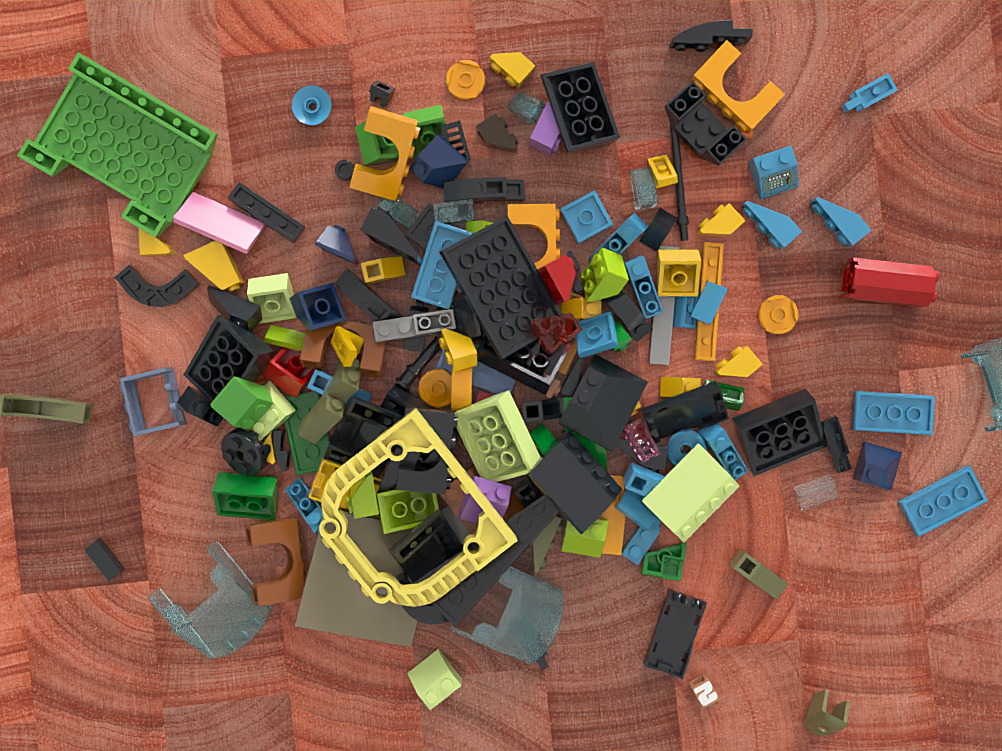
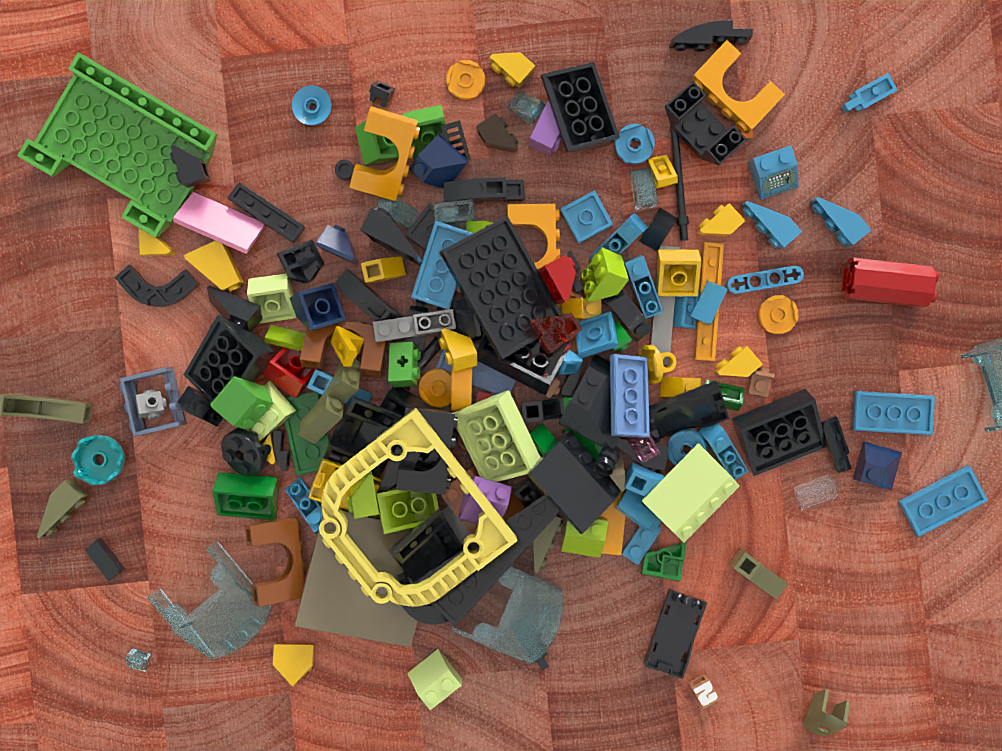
none -> olive slope [37,478,88,539]
none -> teal plate [71,435,125,485]
none -> clear light blue slope [125,649,151,672]
none -> light grey brick [135,390,167,420]
none -> black slope [170,145,211,188]
none -> yellow slope [273,644,315,687]
none -> black slope [277,240,324,283]
none -> bright green brick [388,342,421,387]
none -> dark azure slope [558,350,583,375]
none -> black wheel [594,447,620,476]
none -> medium blue tile [610,354,650,438]
none -> dark tan slope [610,451,625,491]
none -> dark azure plate [615,124,655,165]
none -> yellow tile [638,345,676,385]
none -> dark azure beam [726,266,804,294]
none -> nougat bracket [747,367,775,397]

